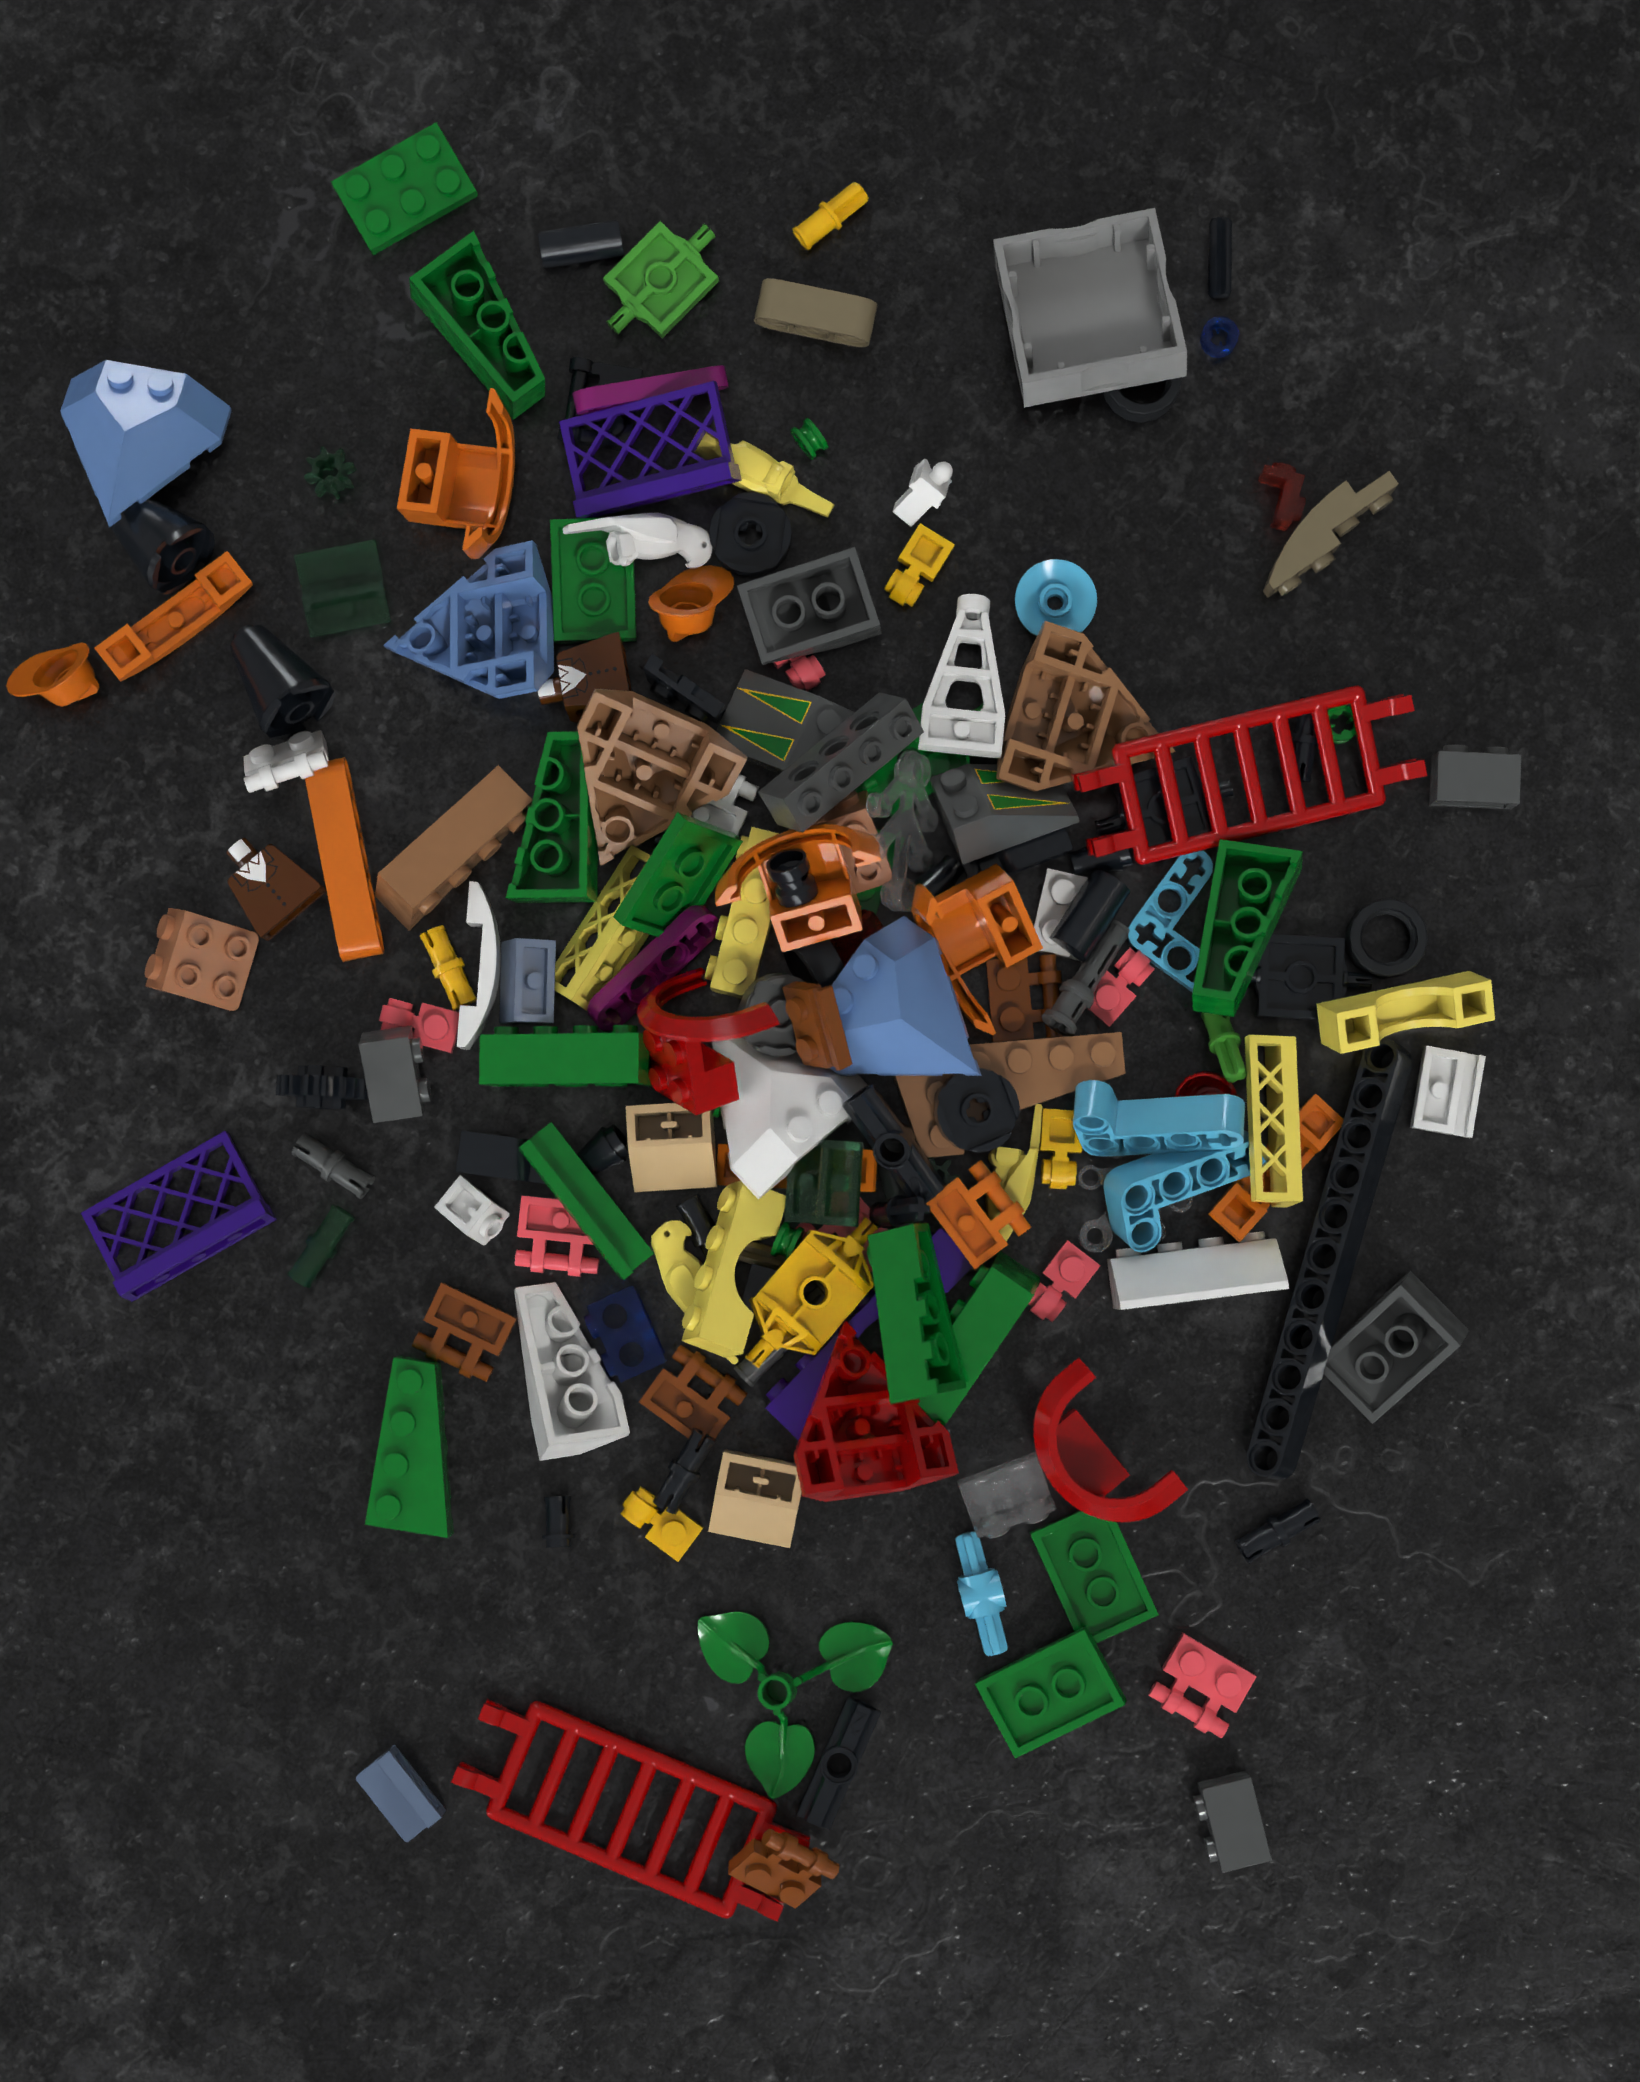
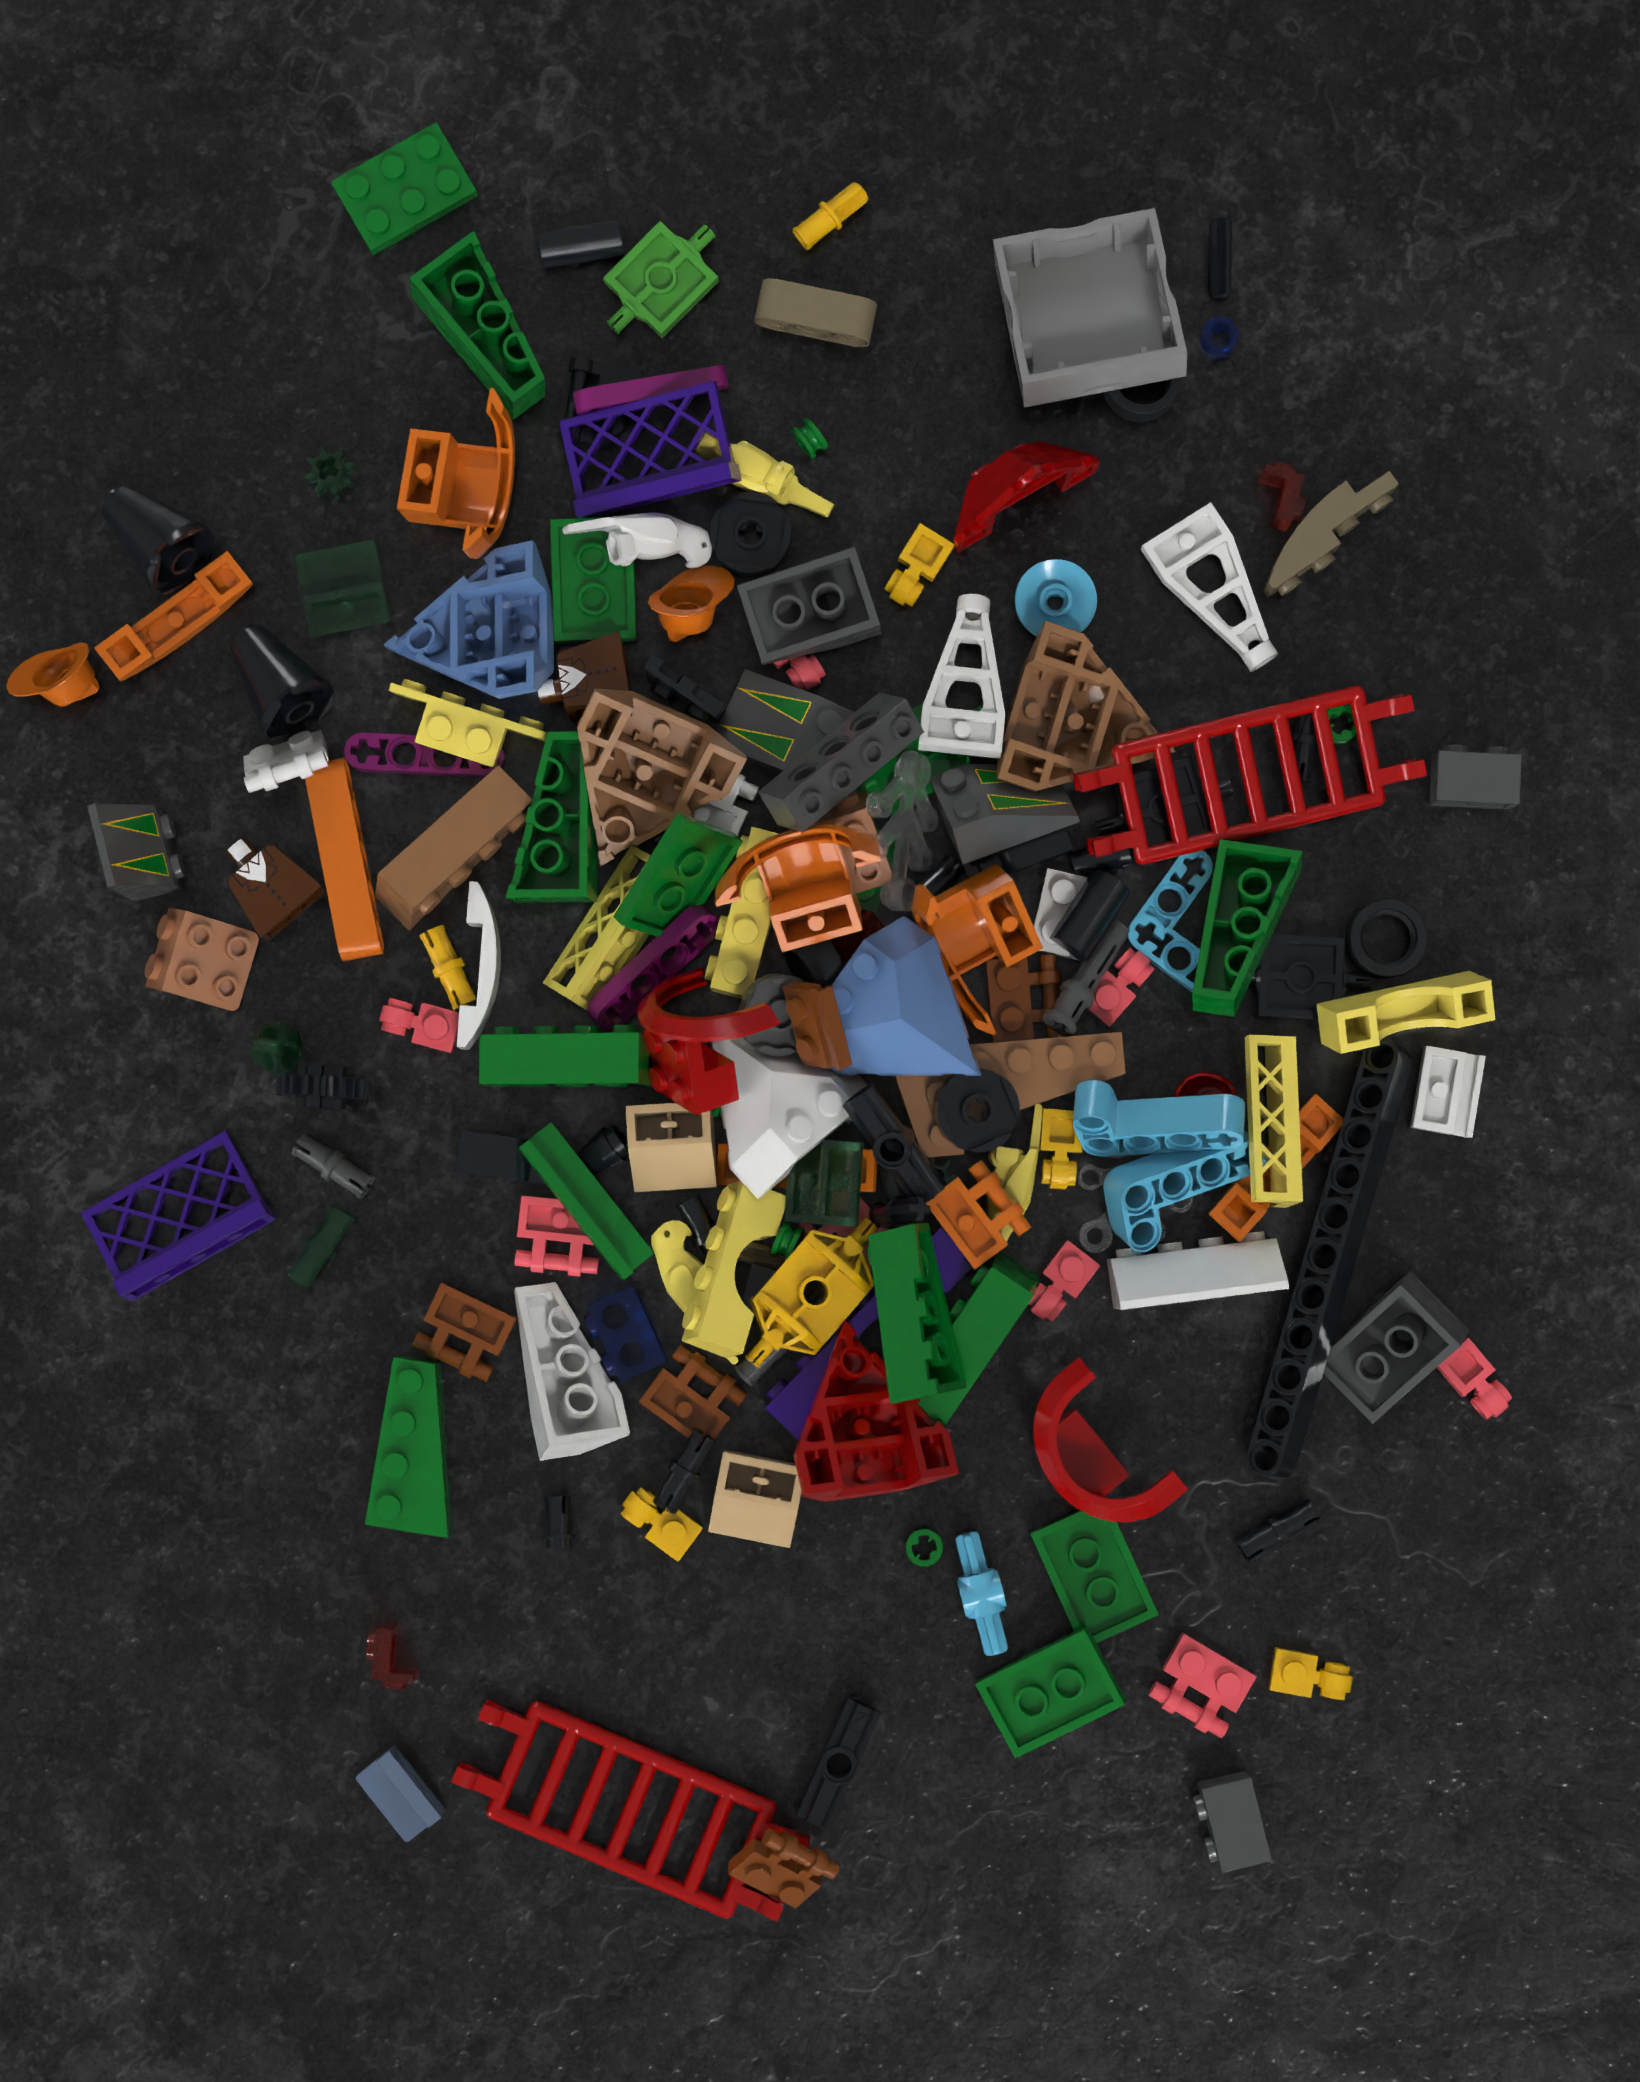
medium blue wedge [60,360,232,527] -> none
dark grey brick [359,1026,431,1123] -> none
white bracket [434,1175,509,1245] -> none
sand blue panel [499,938,556,1024] -> none
green plant [698,1611,893,1799] -> none
black wheel [766,848,818,907] -> none
white piece [893,459,953,527] -> none
clear bracket [957,1452,1056,1538] -> none
bright green axle [1201,1012,1247,1083] -> none
none -> dark grey slope [87,803,185,901]
none -> clear green gear [249,1022,303,1074]
none -> magenta beam [344,732,506,778]
none -> clear red bracket [366,1624,419,1689]
none -> light yellow bracket [388,679,547,768]
none -> green bush [906,1528,943,1567]
none -> red wedge [953,441,1100,554]
none -> white plate [1141,502,1278,672]
none -> yellow plate [1268,1647,1353,1700]
none -> coral plate [1437,1338,1512,1420]

